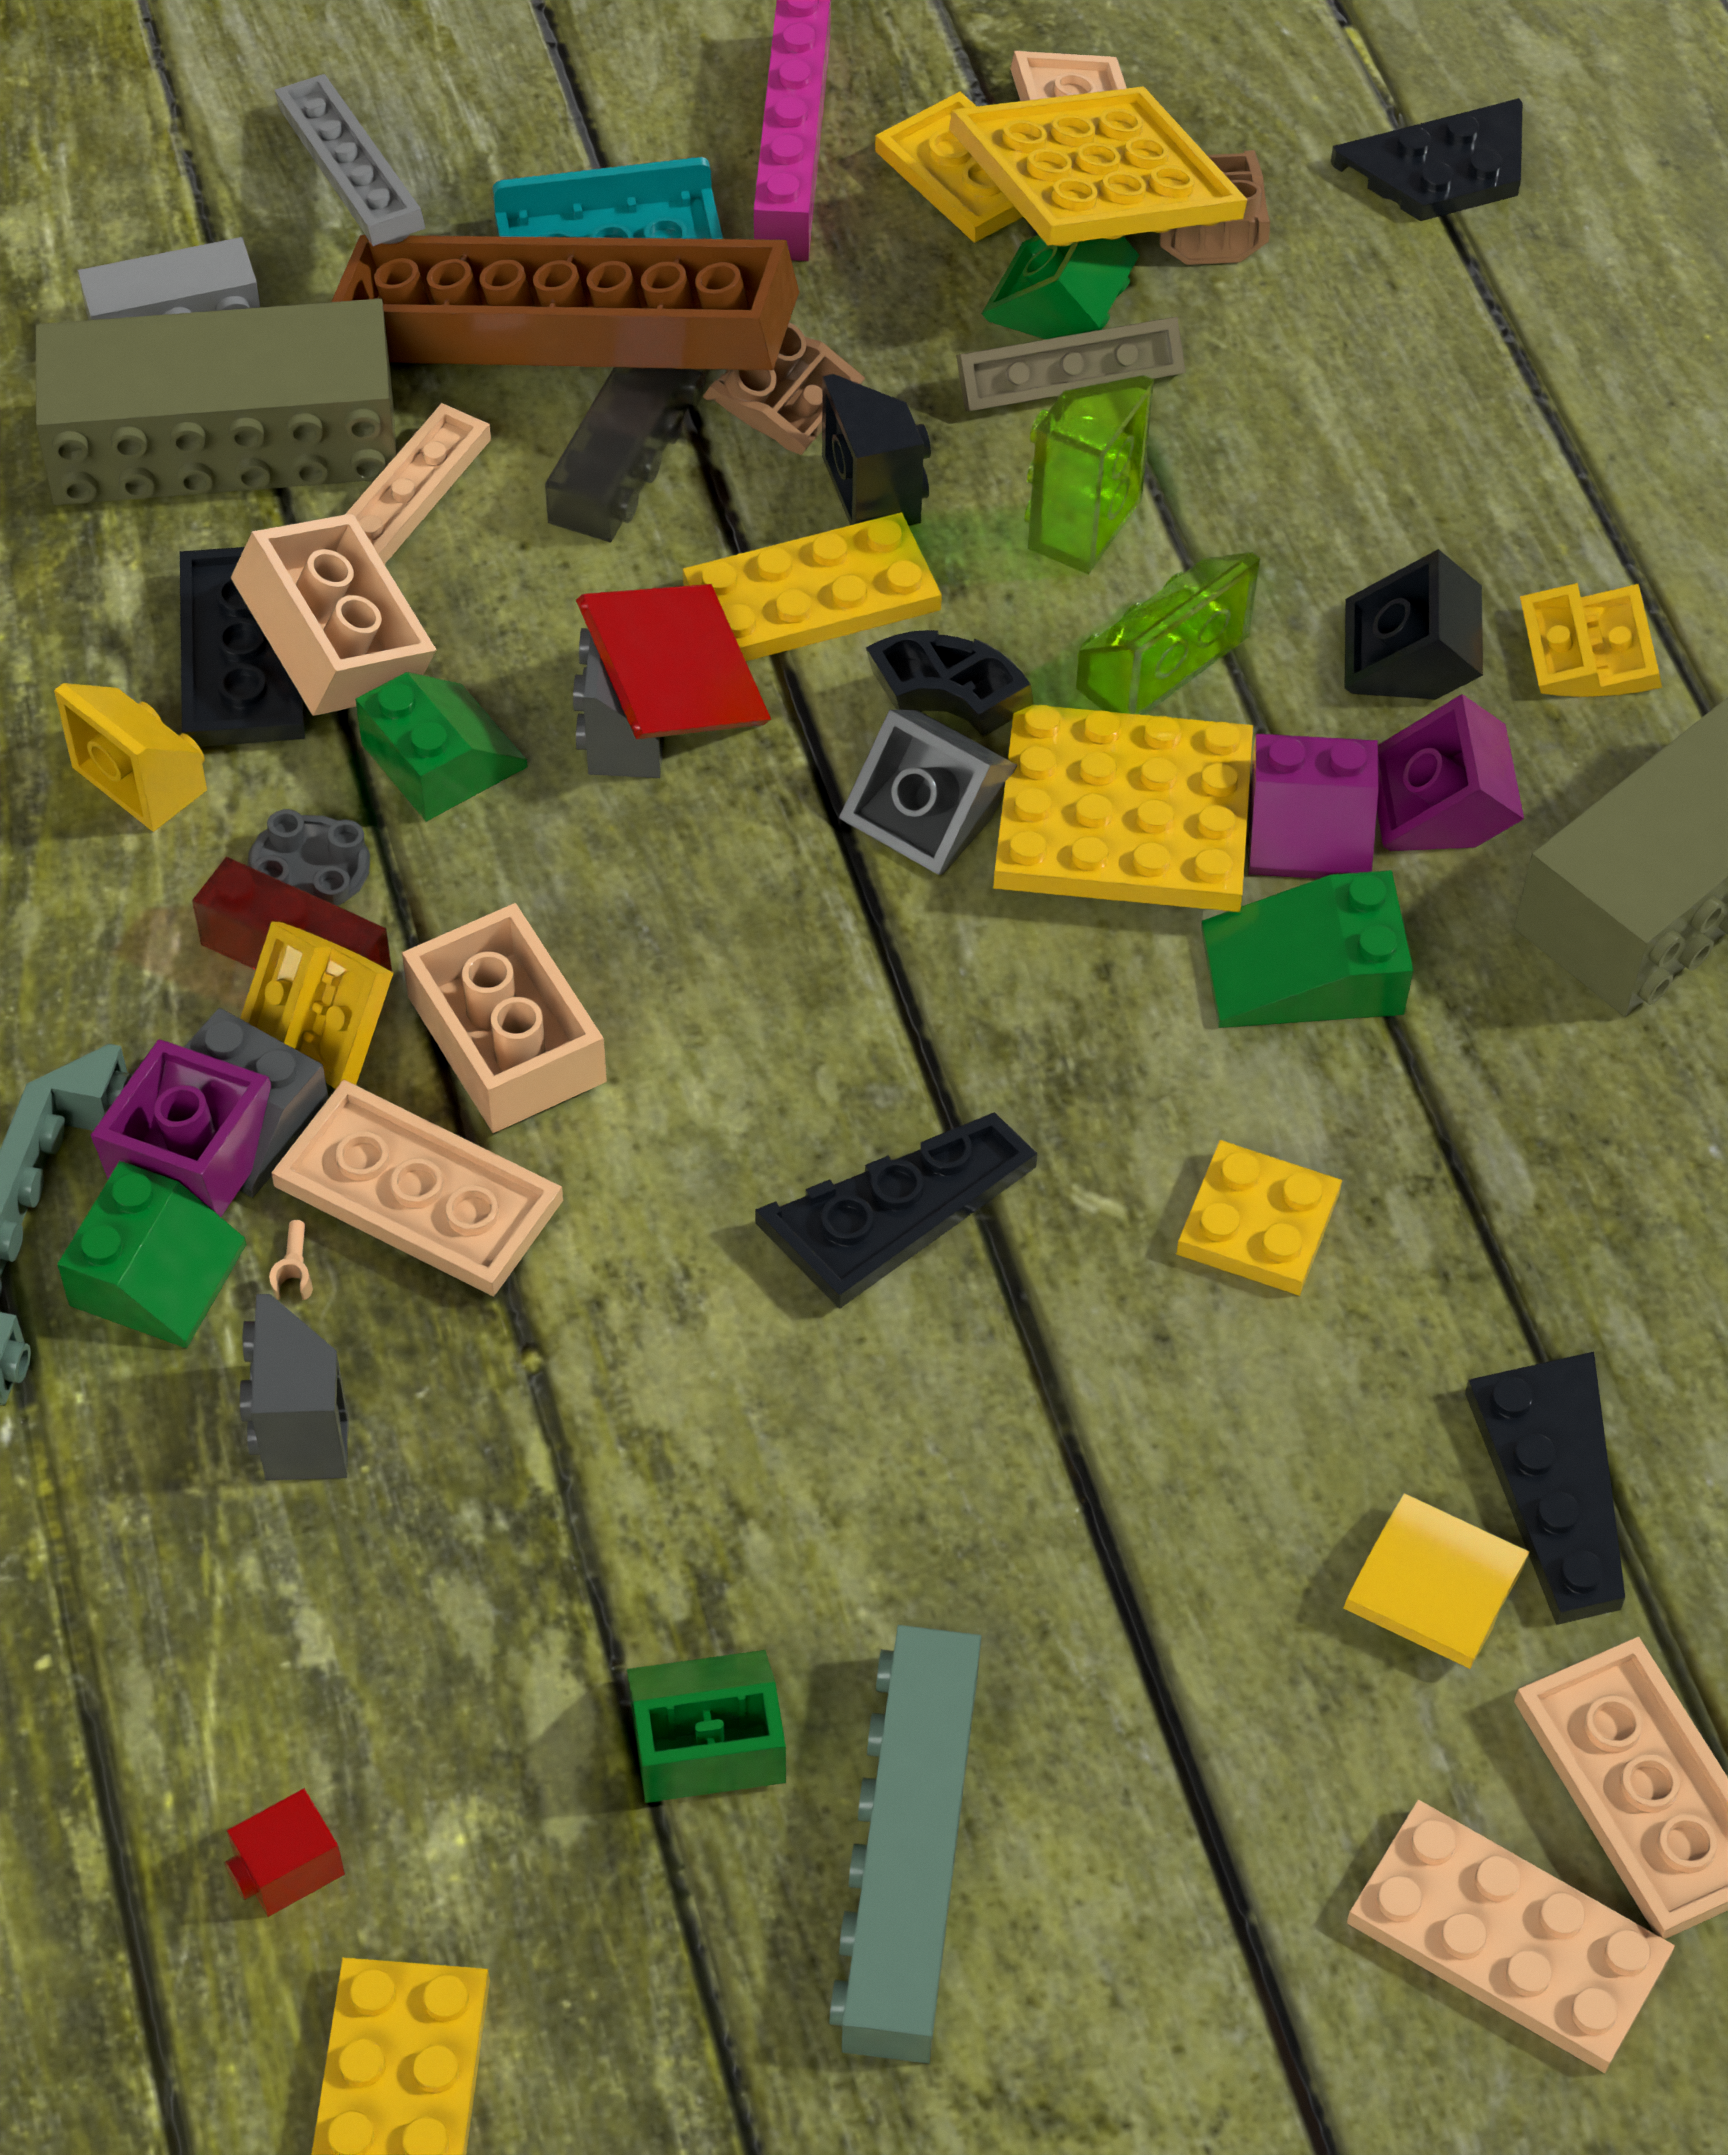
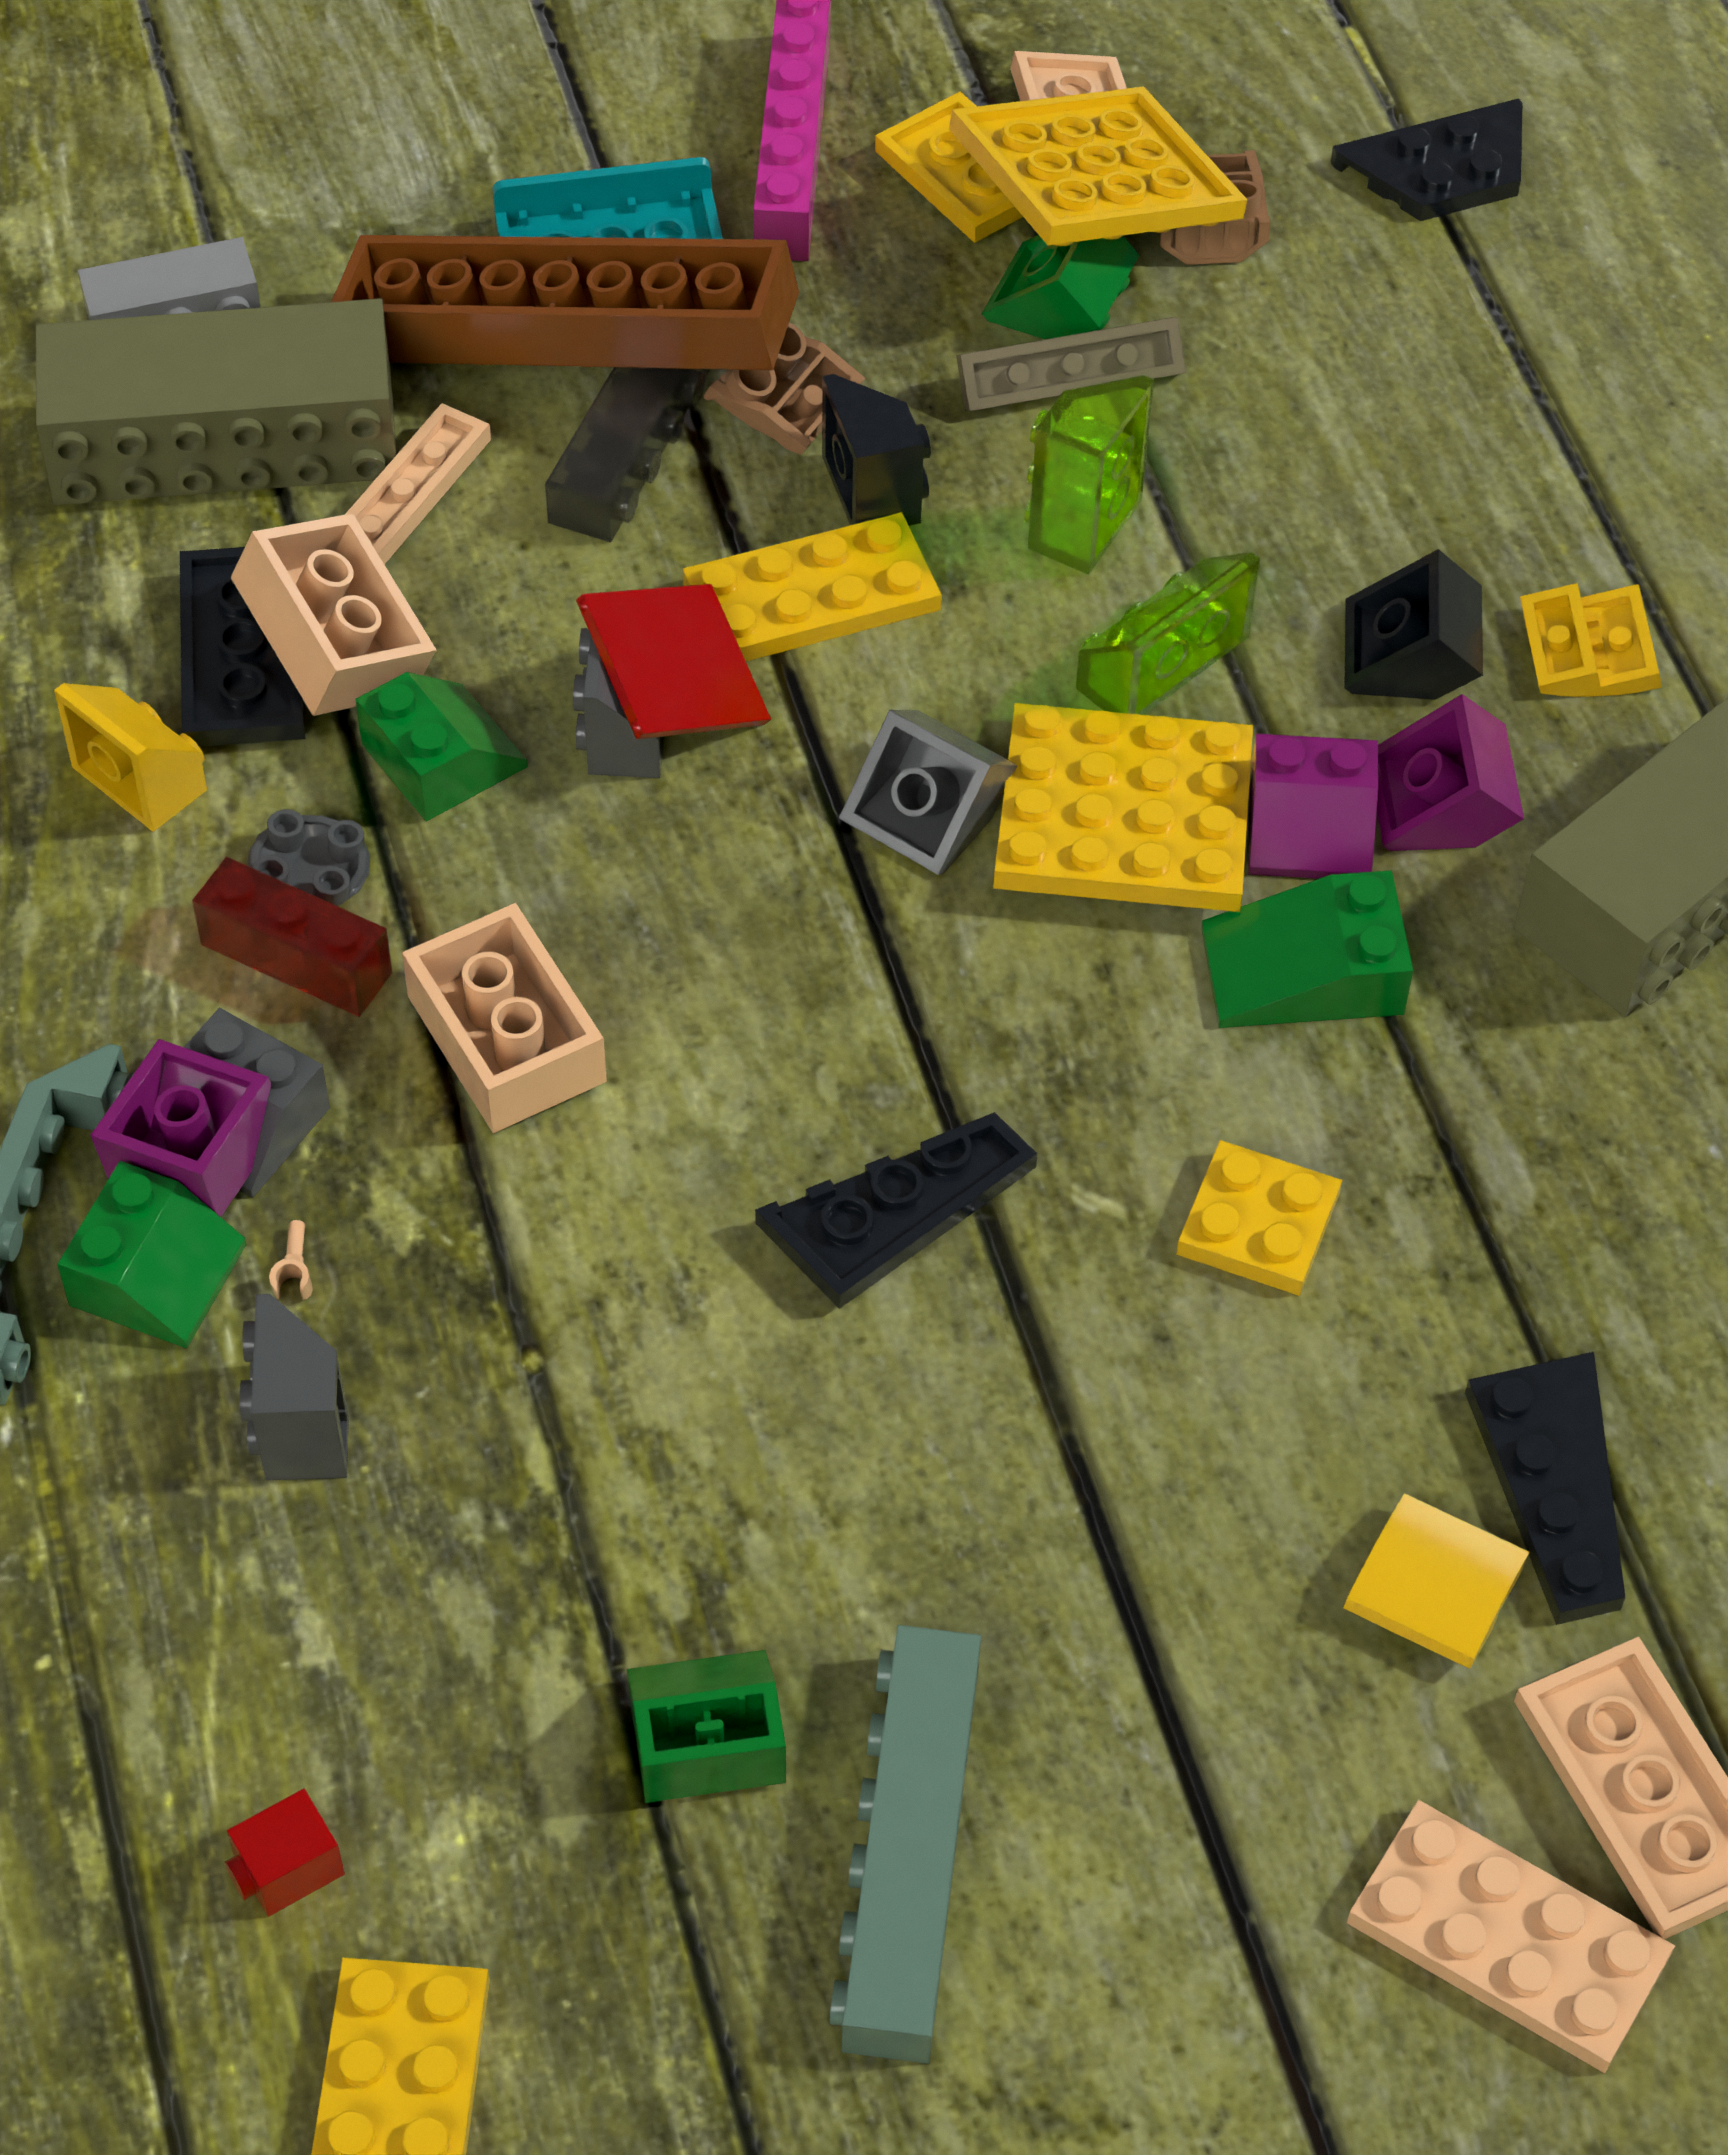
yellow slope [240,922,393,1089] -> none
light nougat plate [271,1079,563,1297] -> none
light grey plate [274,74,426,246] -> none
black brick [866,630,1034,737] -> none

